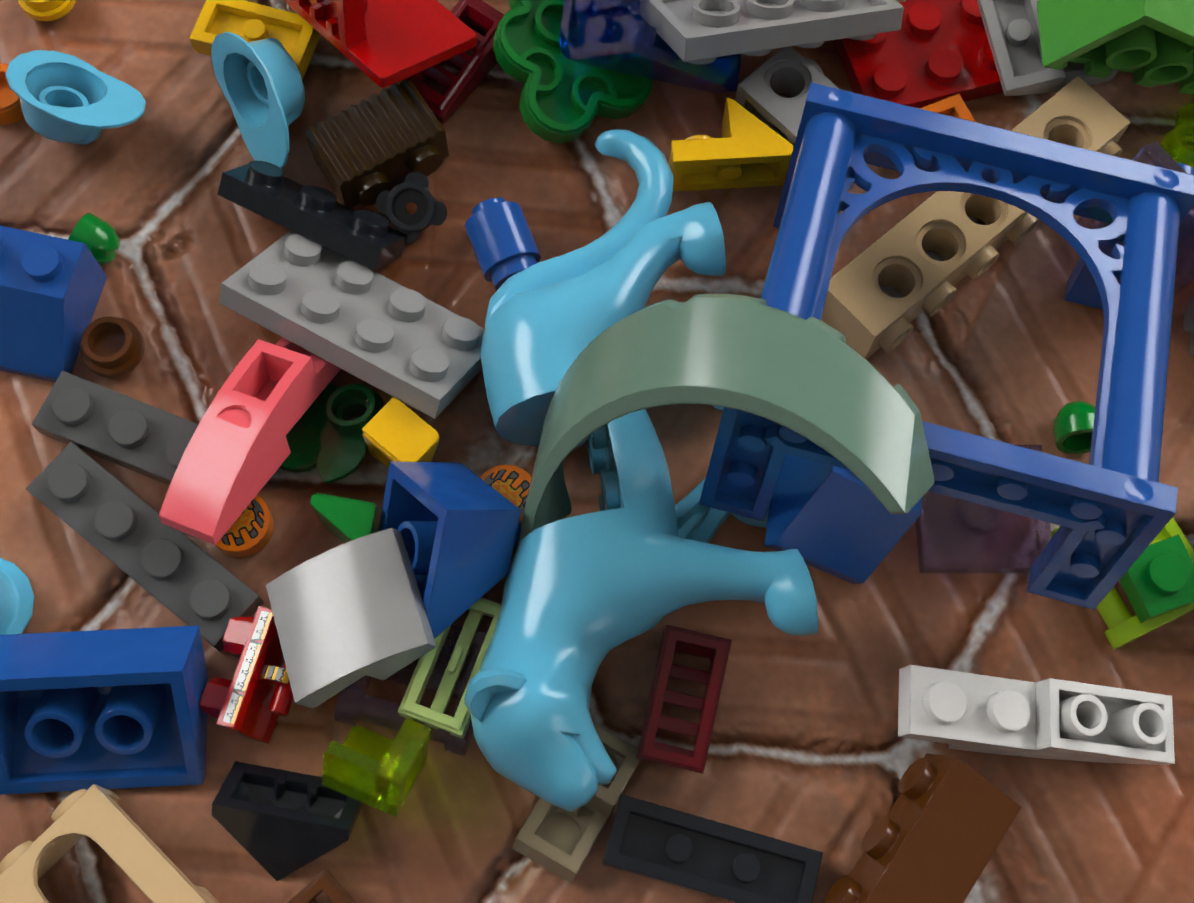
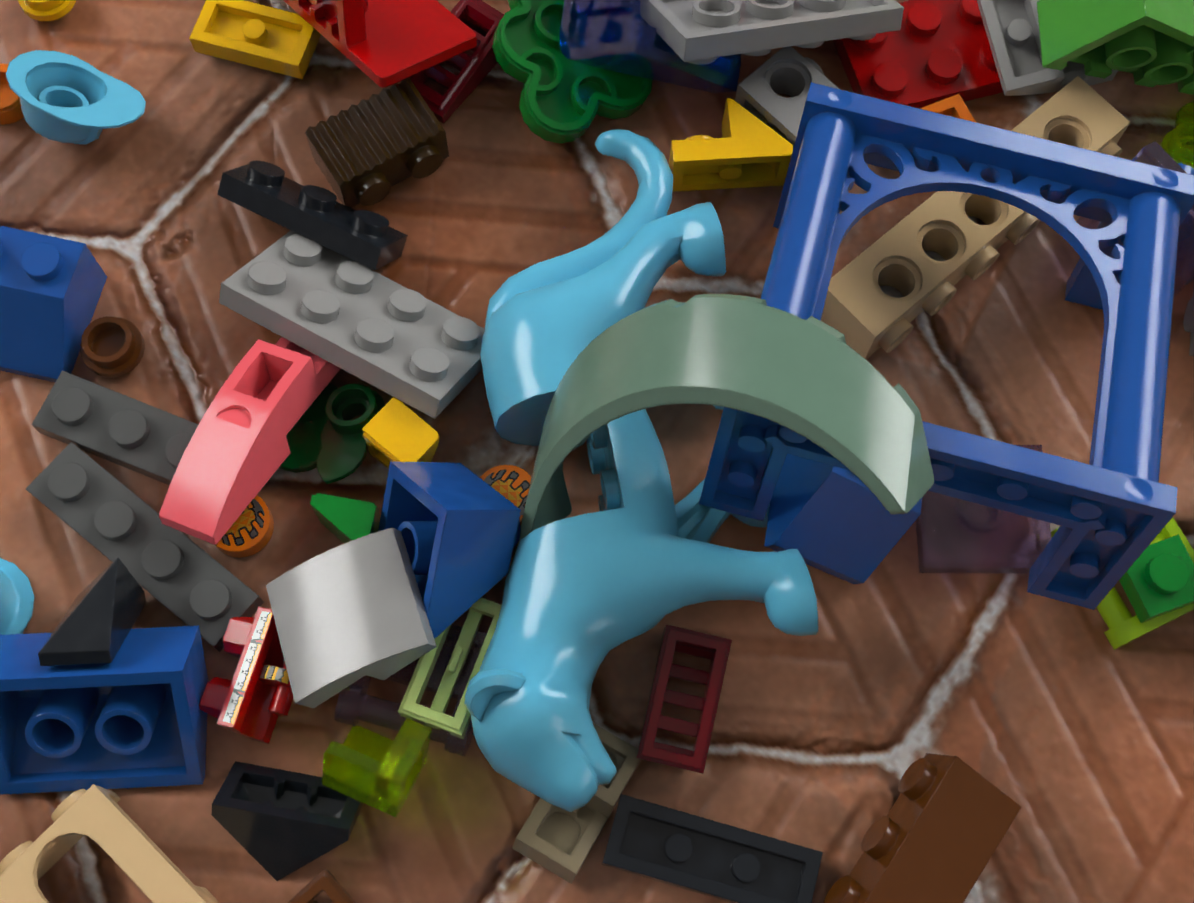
green hinge [68,213,120,266] -> none
medium azure piece [211,31,305,168] -> none
black plate [376,172,447,244] -> none
blue brick [464,197,541,291] -> none
white slope [898,665,1175,765] -> none
green hinge [1053,401,1095,454] -> none
none -> black slope [38,557,146,666]

